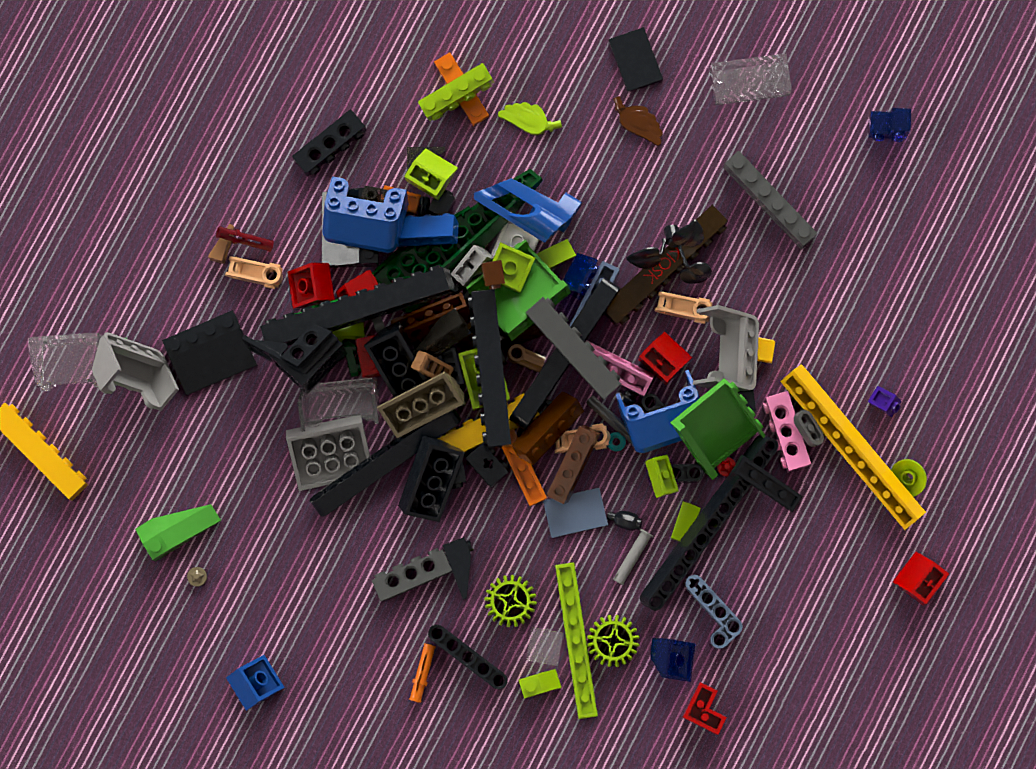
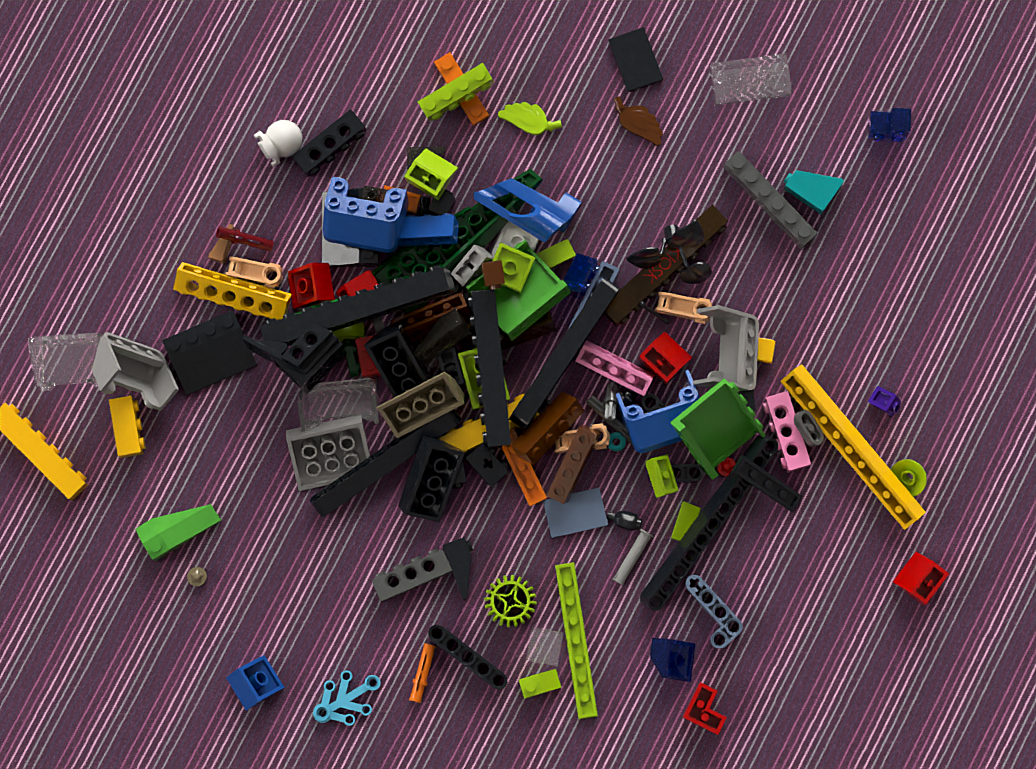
medium nougat slope [411,351,454,378] -> none
medium nougat piece [507,344,546,373] -> none
dark grey brick [525,297,621,399] -> none
lime gear [587,615,639,667] -> none
none -> yellow brick [109,396,146,458]
none -> yellow brick [173,262,292,320]
none -> white tile [254,120,303,167]
none -> medium azure plant [313,670,381,726]
none -> dark grey axle [603,384,619,422]
none -> black hinge [639,301,670,324]
none -> teal slope [784,170,844,215]

